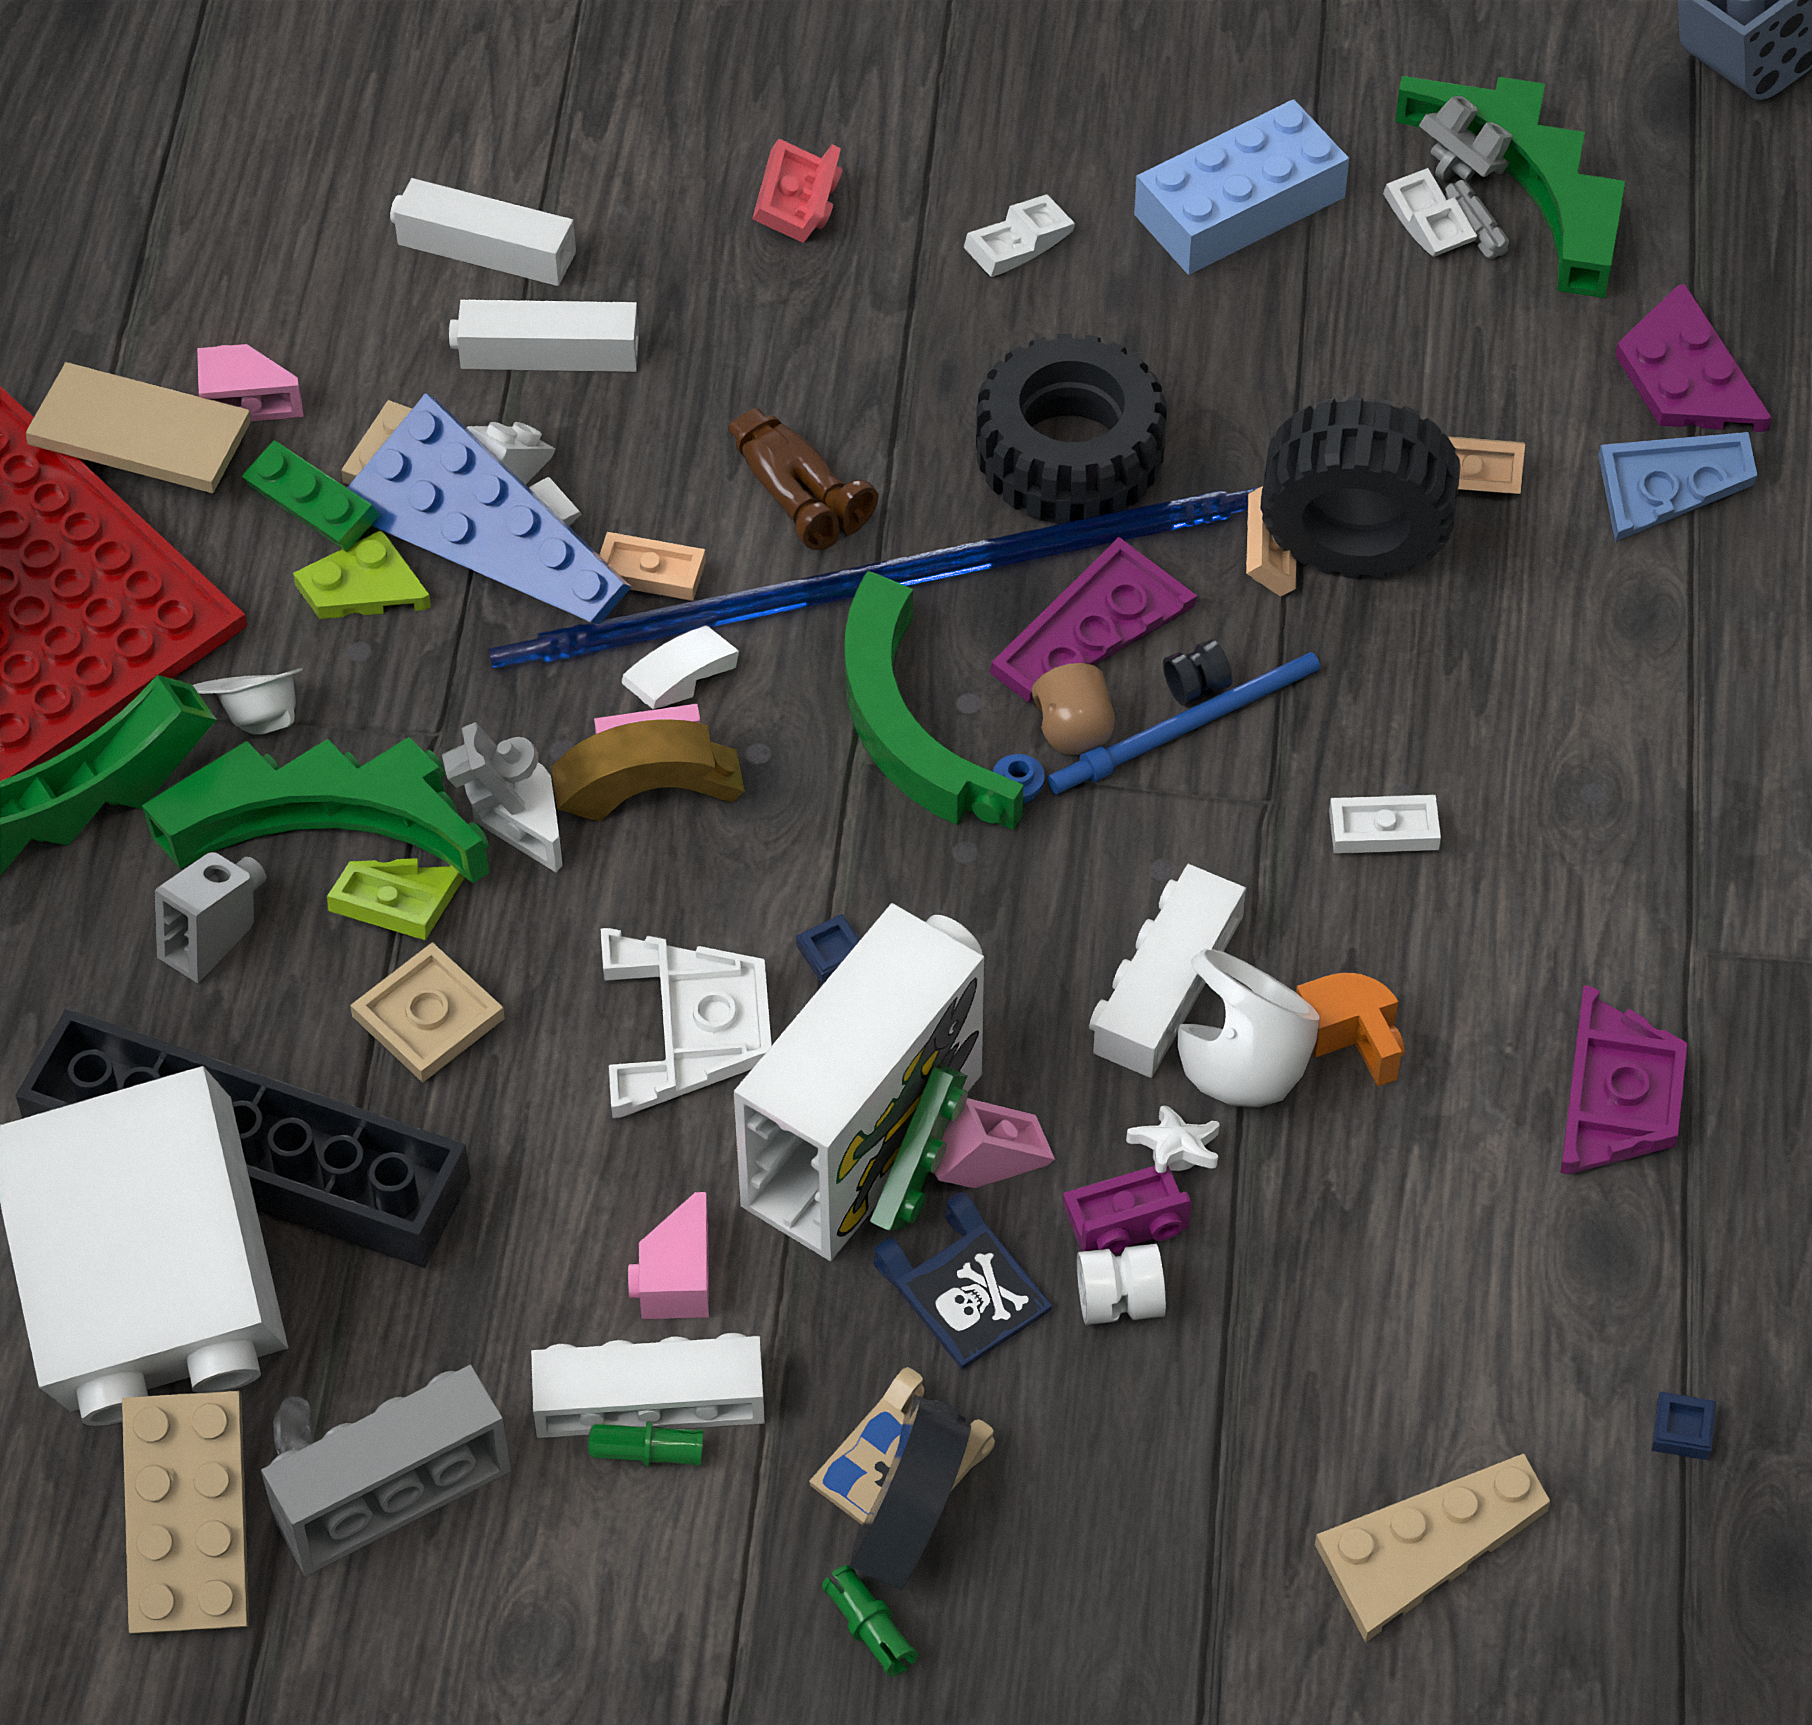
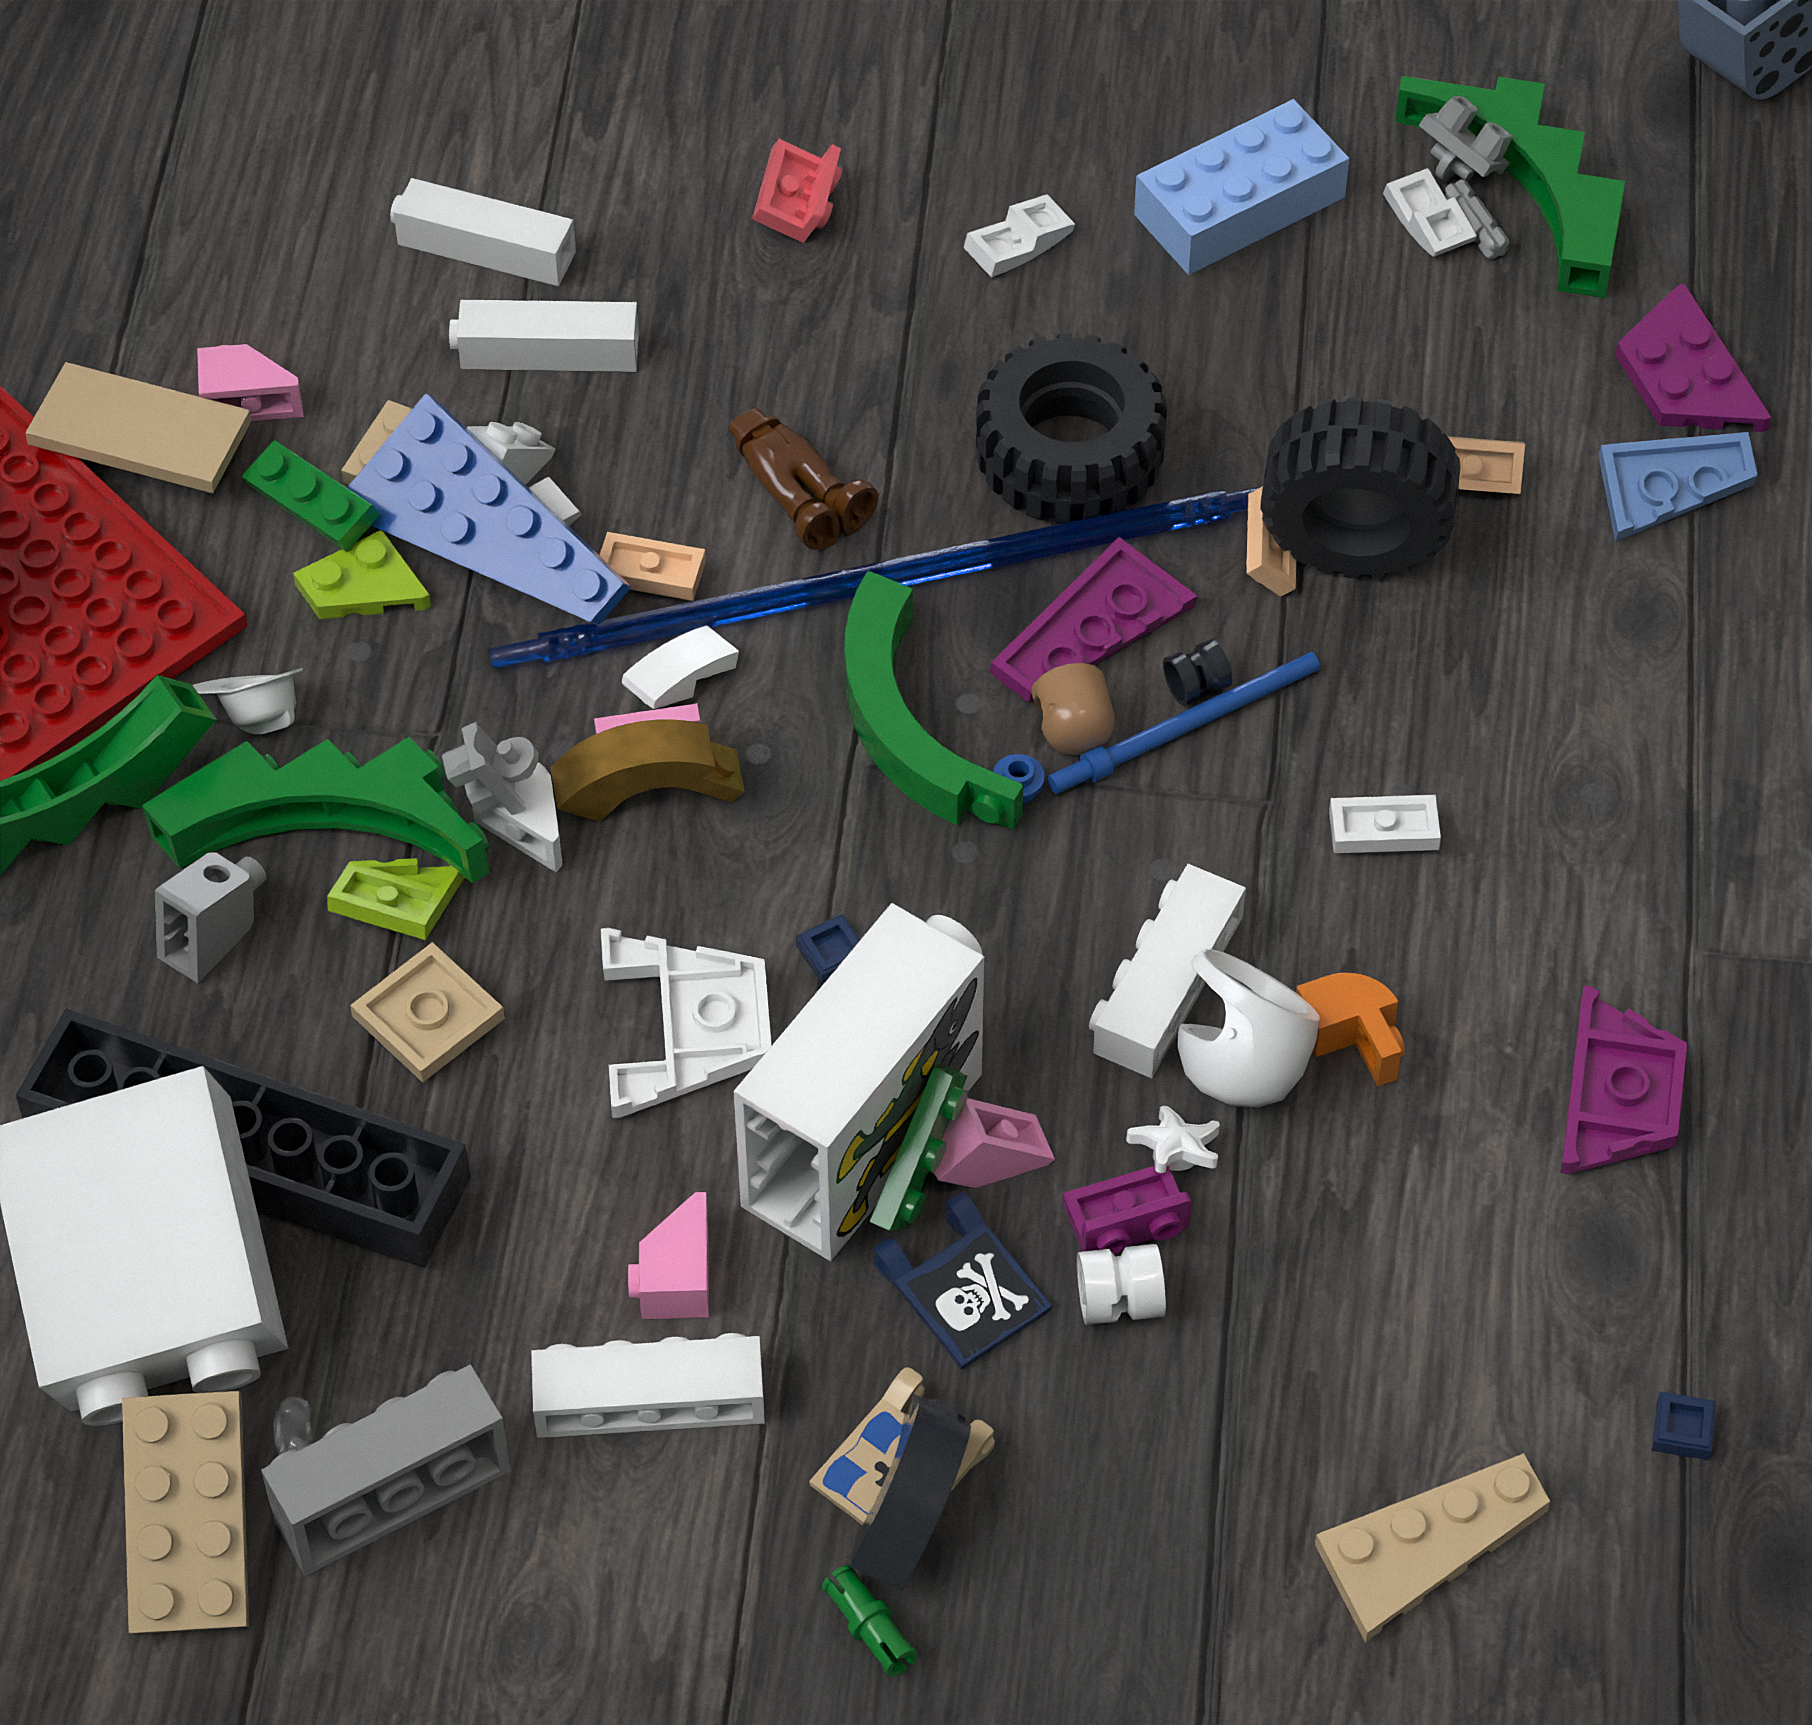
green axle [588,1421,703,1467] -> none

